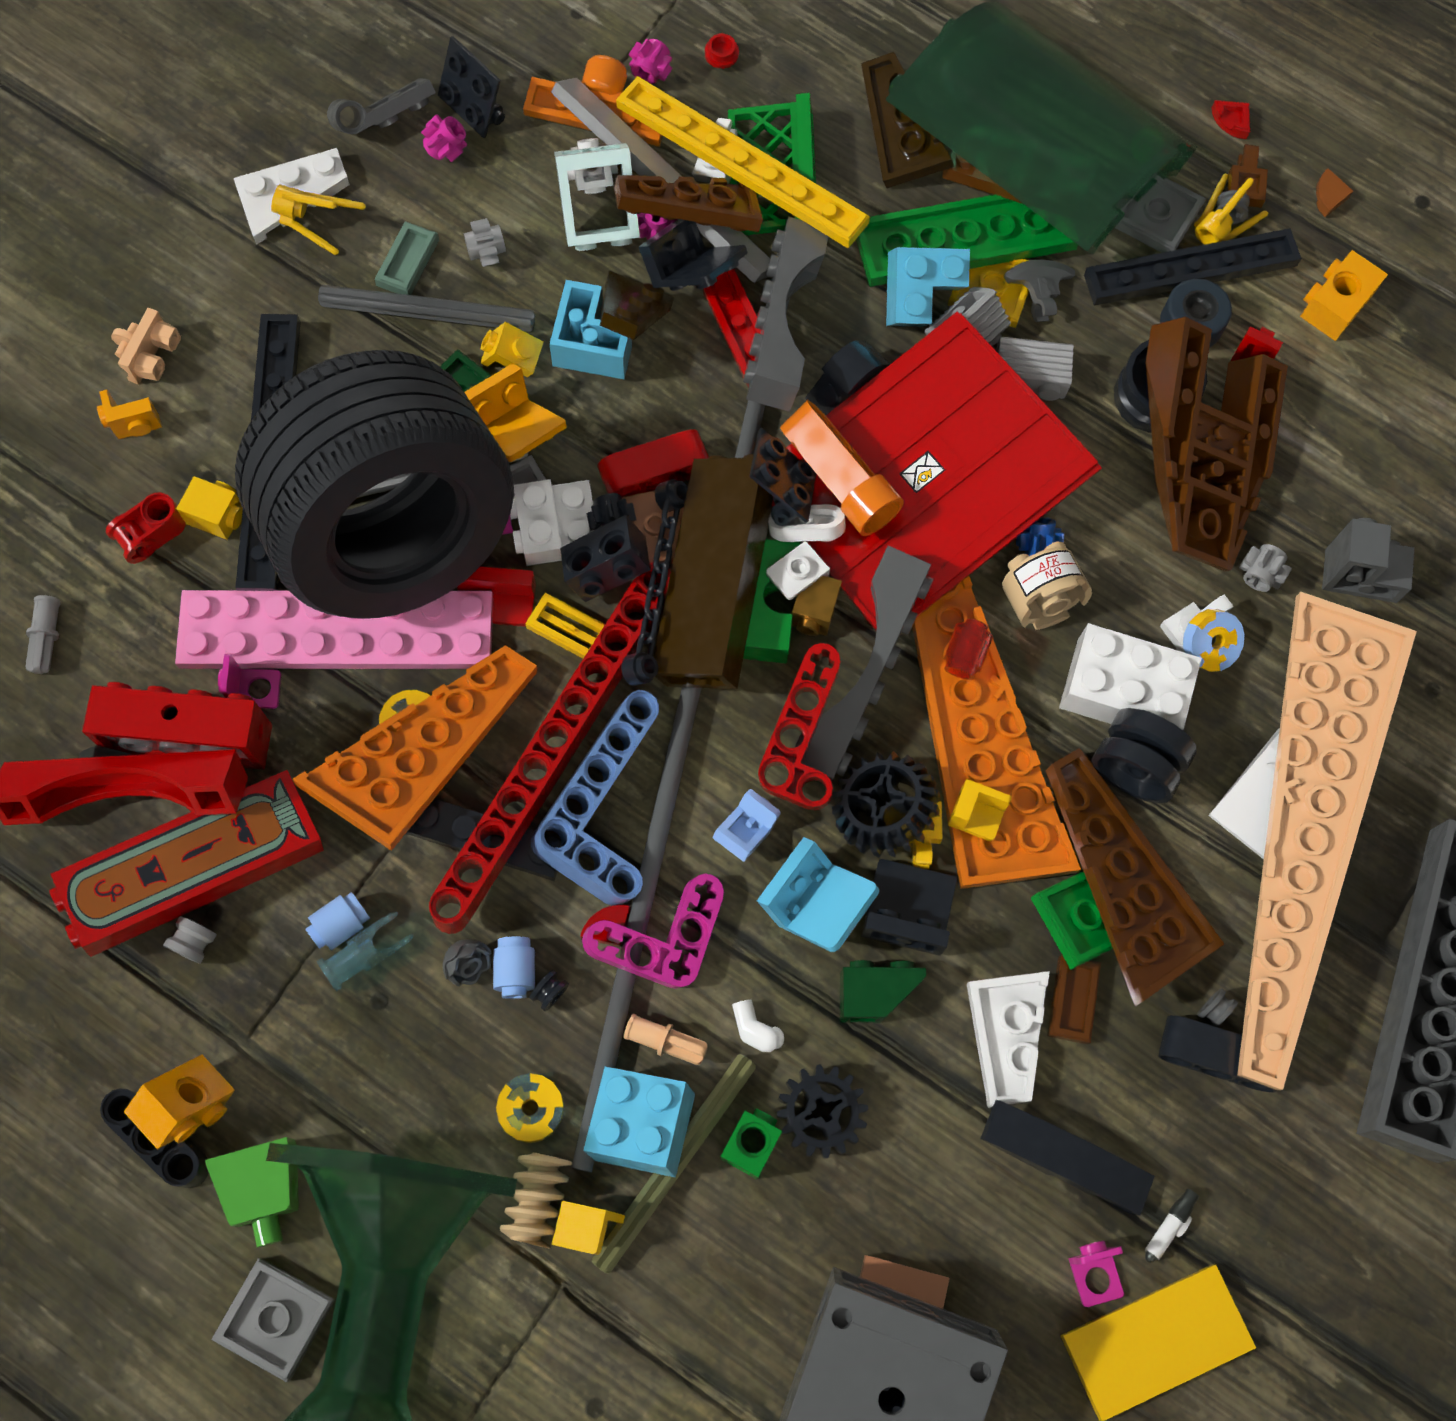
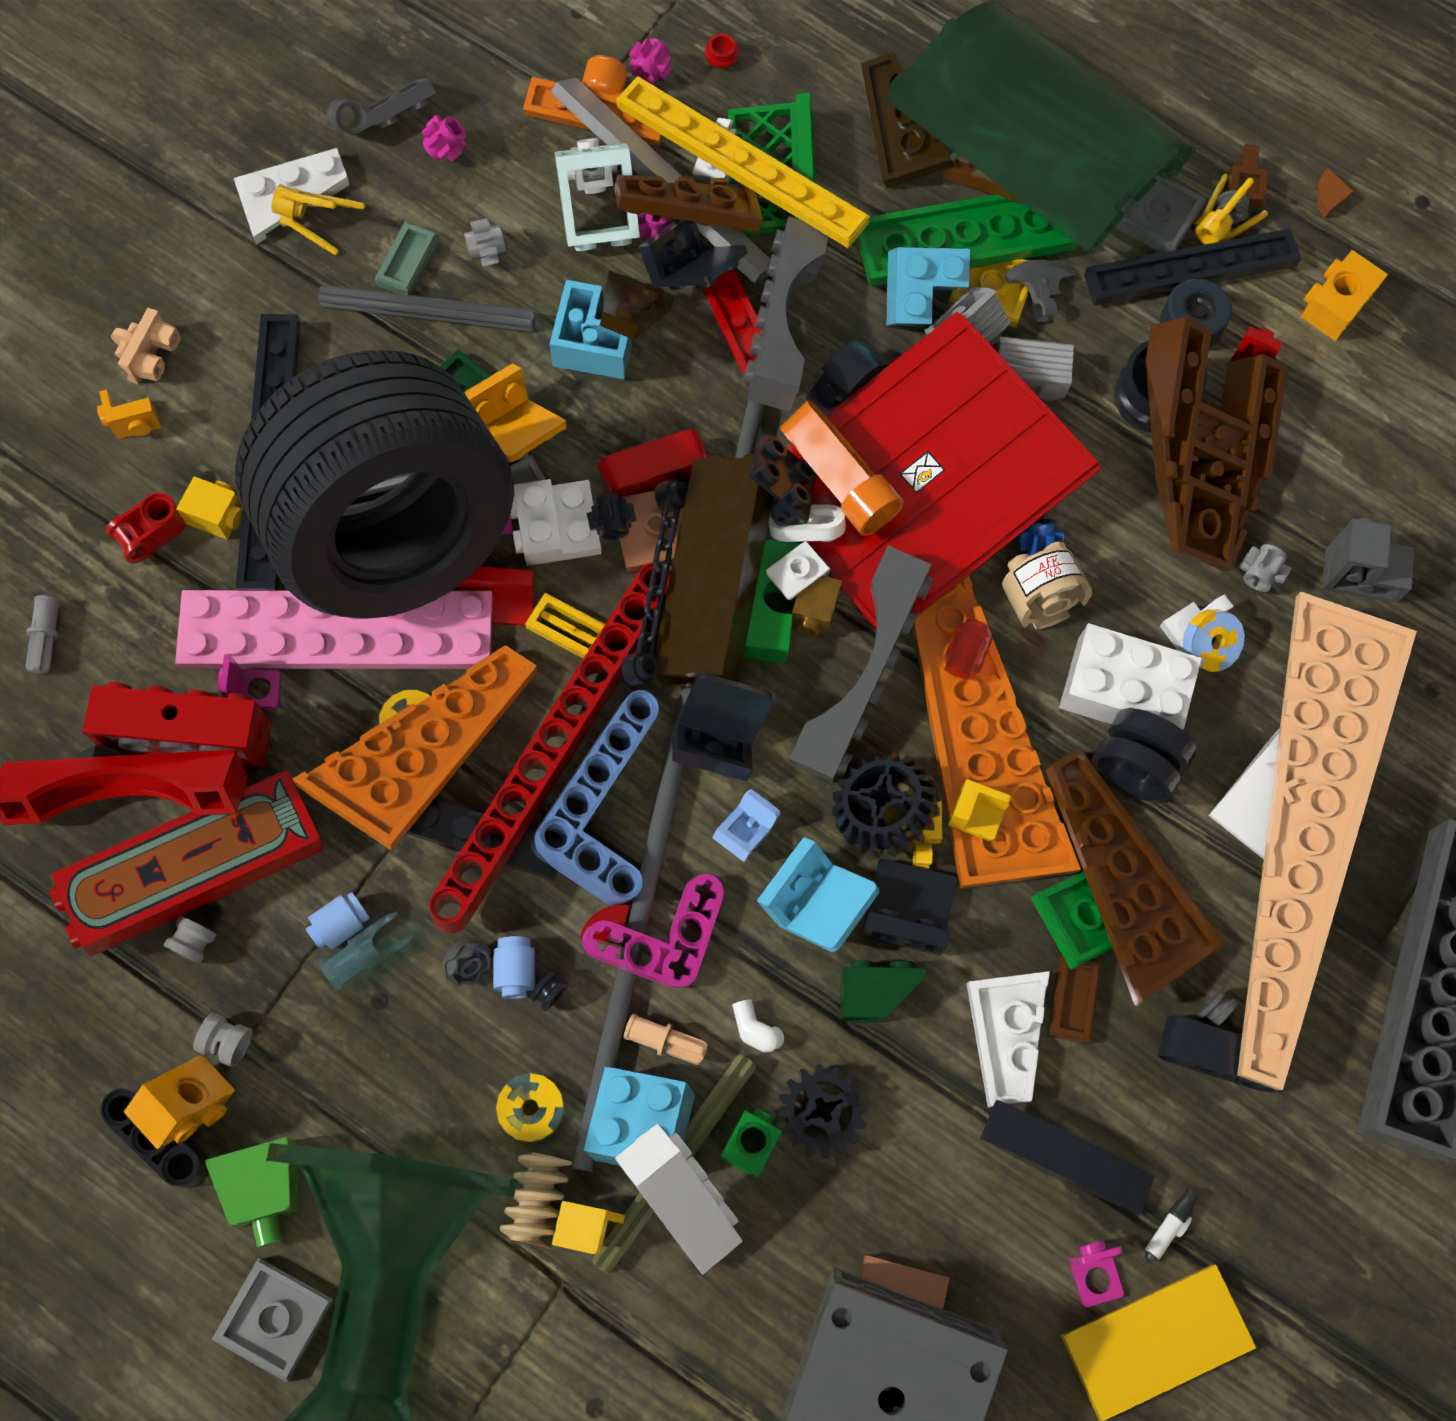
black hinge [437,36,505,138] -> none
yellow bracket [481,322,543,378] -> none
black brick [560,515,651,602] -> none
red beam [758,643,841,811] -> none
red tile [1212,100,1250,140] -> none
none -> light grey wheel [193,1012,253,1068]
none -> white brick [615,1124,742,1275]
none -> black bracket [672,673,773,781]

